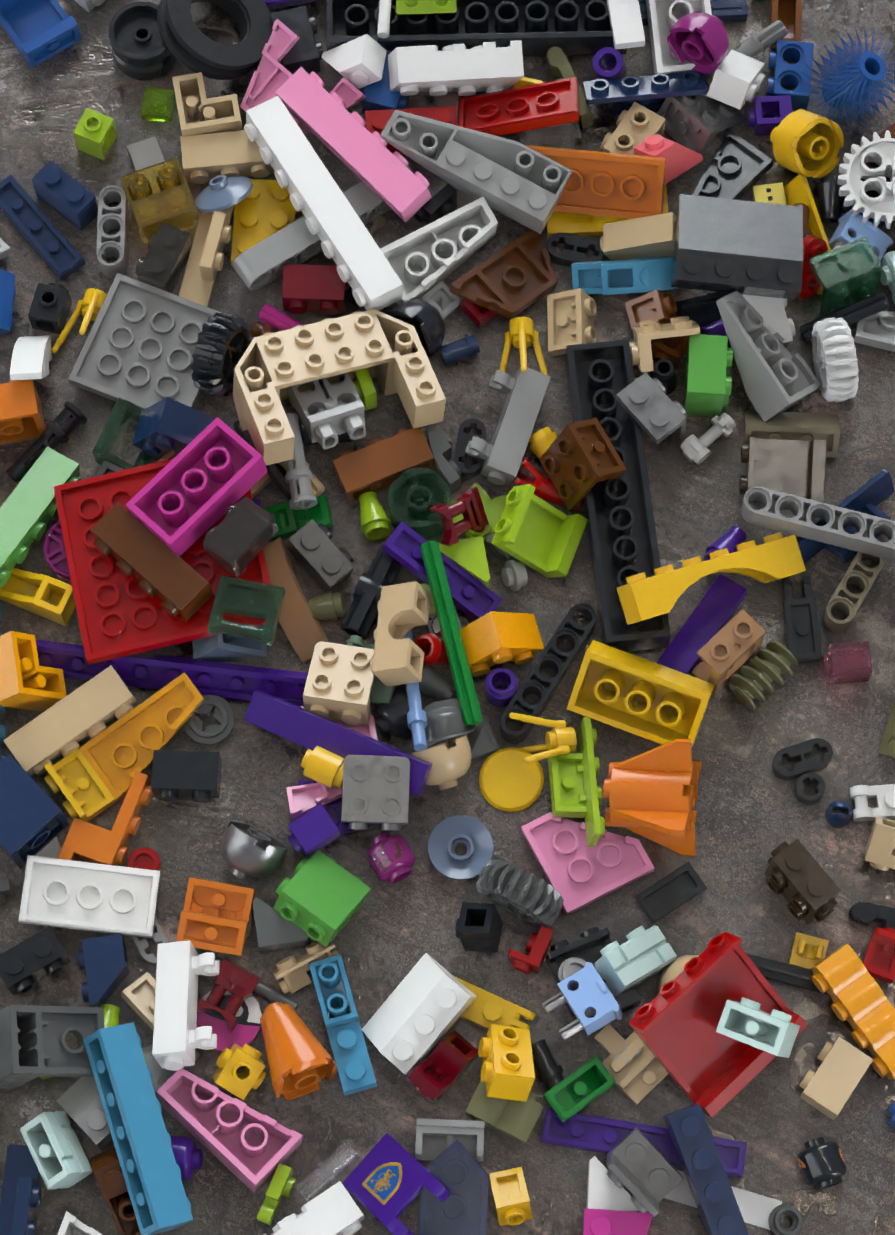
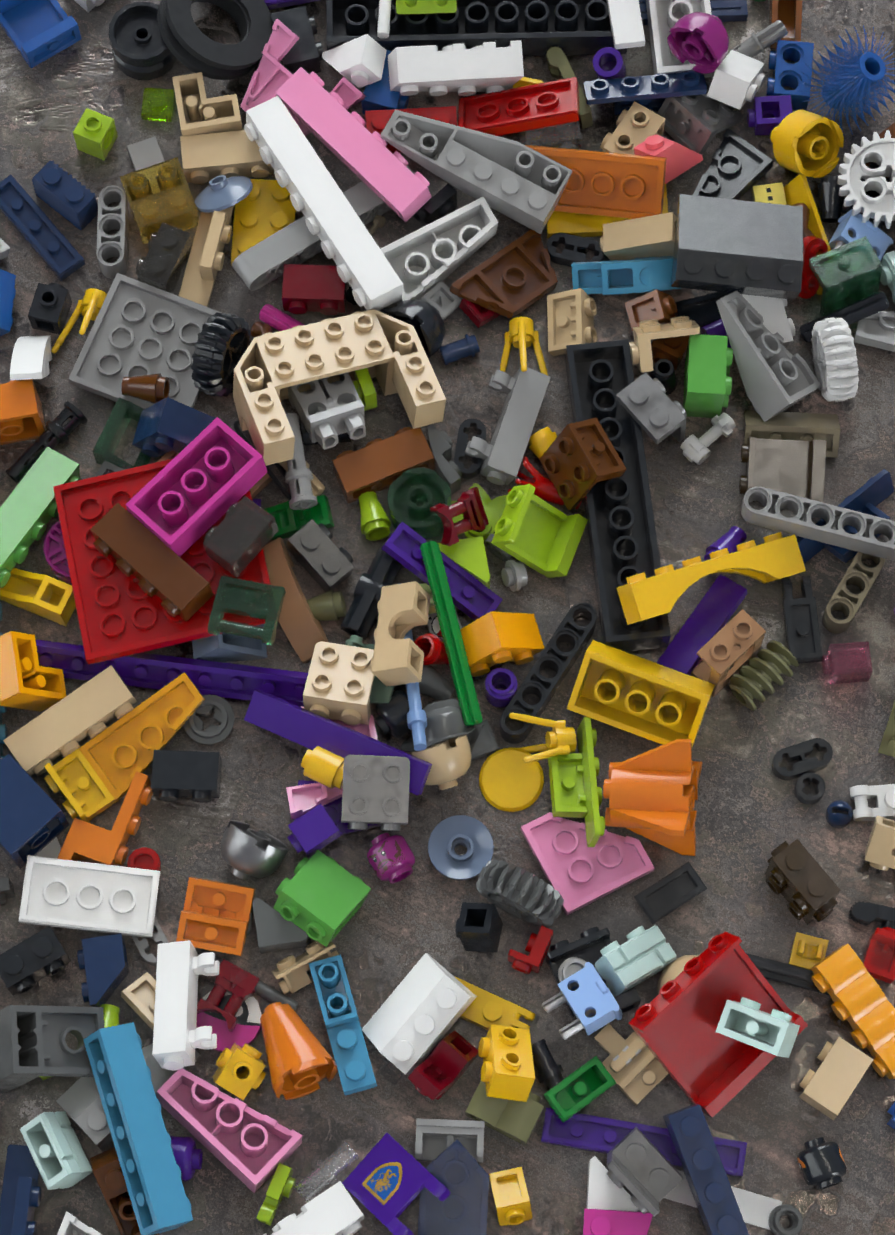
none -> reddish brown cone [121,373,170,404]

